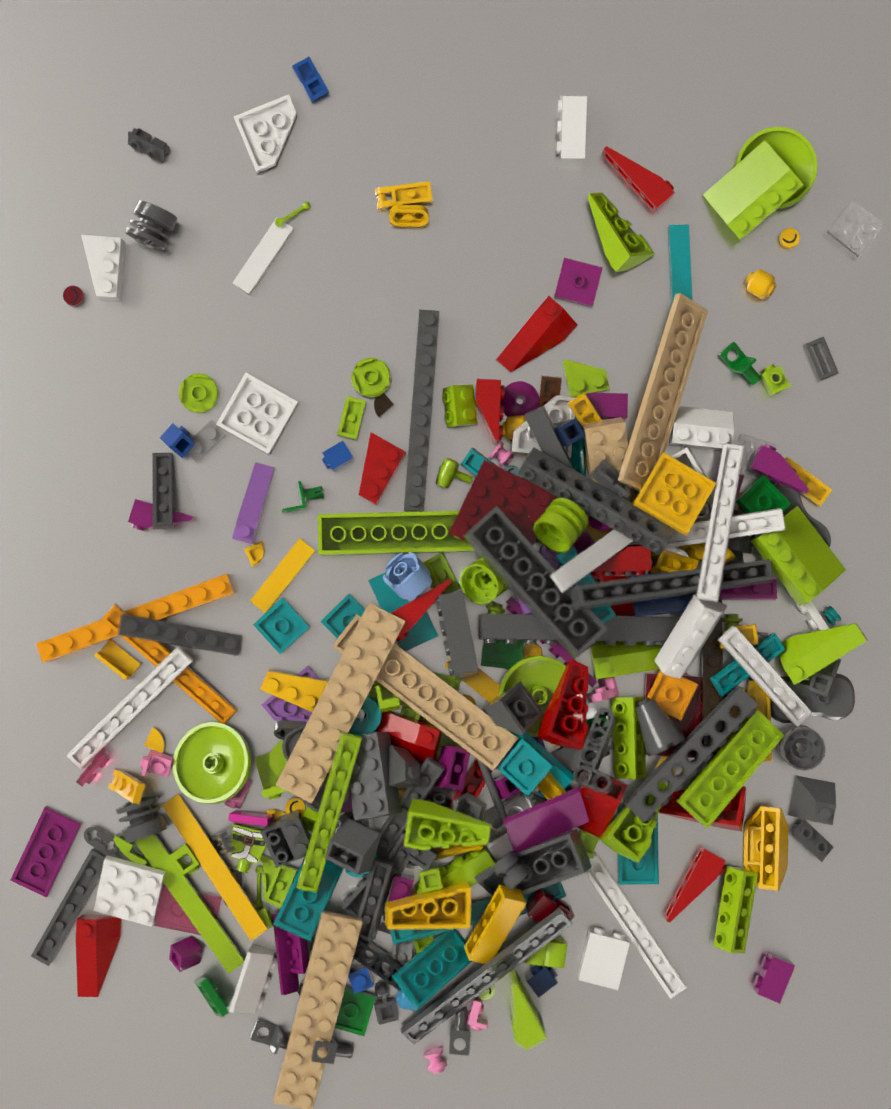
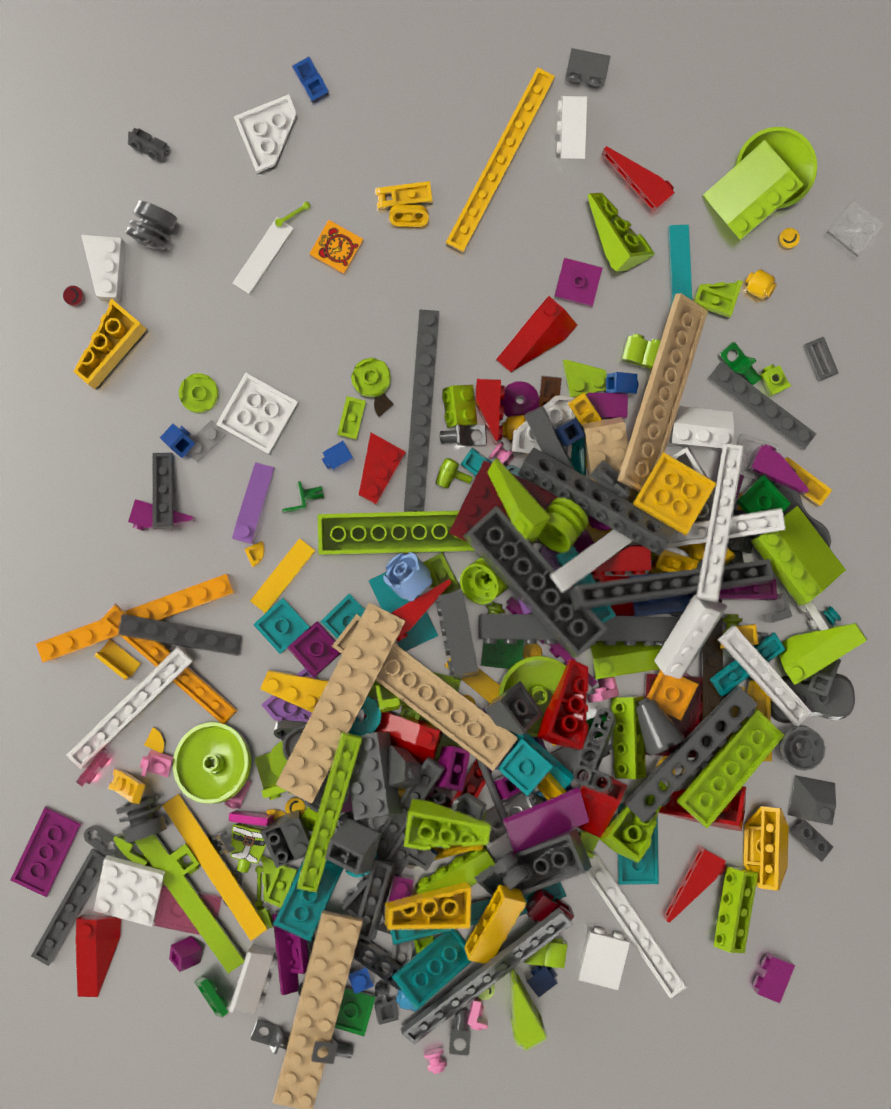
lime tile [419,867,443,893] -> none
none -> yellow wedge [73,298,147,389]
none -> magenta plate [287,621,341,677]
none -> light orange tile [309,220,364,274]
none -> dark grey bracket [440,424,487,446]
none -> yellow plate [446,67,555,253]
none -> lime wedge [487,458,550,543]
none -> dark grey brick [565,48,611,86]
none -> blue brick [606,372,639,396]
none -> lime brick [621,334,661,370]
none -> lime wing [694,280,743,318]
none -> dark grey plate [708,362,817,450]
none -> dark grey panel [763,593,793,623]

